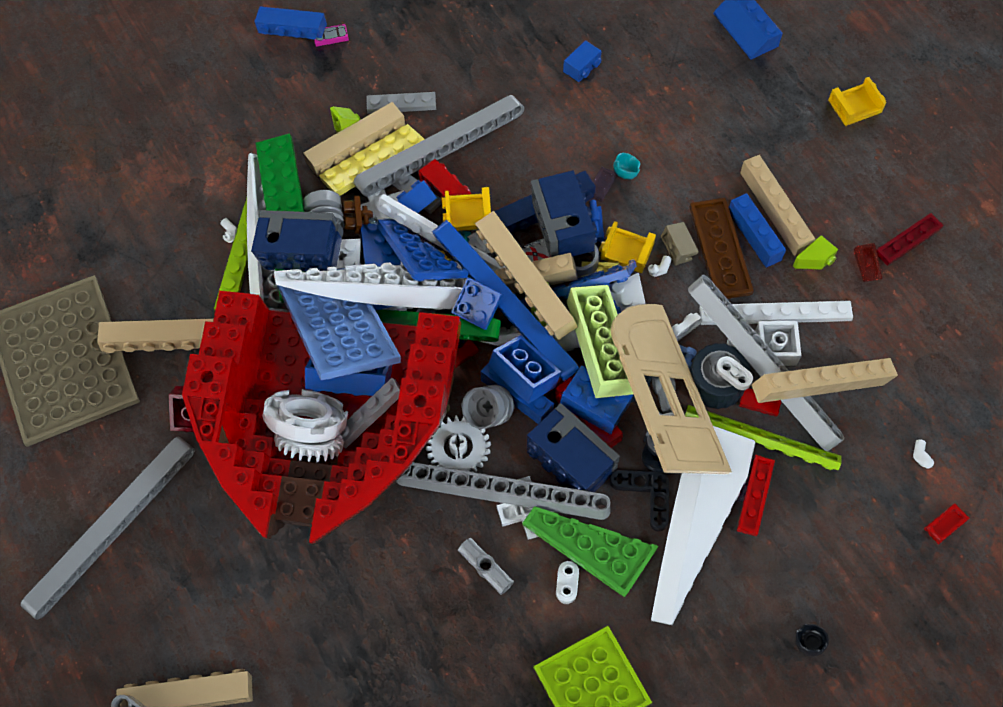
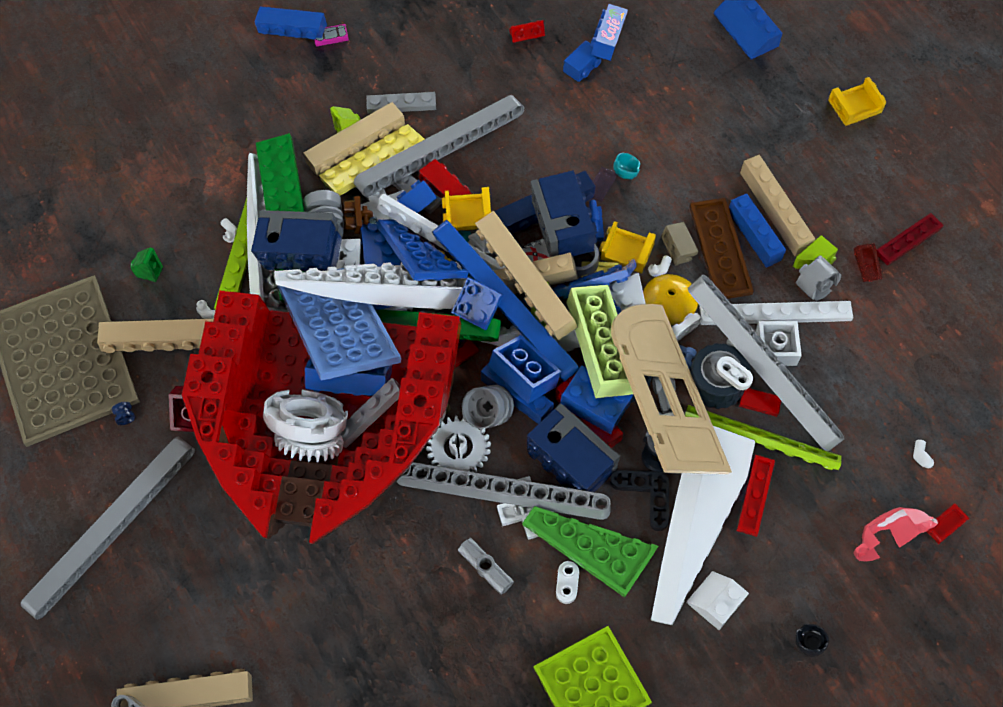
tan brick [752,358,898,403] -> none
none -> dark blue wheel [112,402,135,425]
none -> green slope [131,247,163,282]
none -> white arm [196,300,215,319]
none -> red hinge [509,20,545,43]
none -> brick [590,4,628,61]
none -> yellow dish [643,274,698,325]
none -> white slope [686,571,749,630]
none -> light grey brick [796,256,841,301]
none -> coral animal [853,507,938,561]

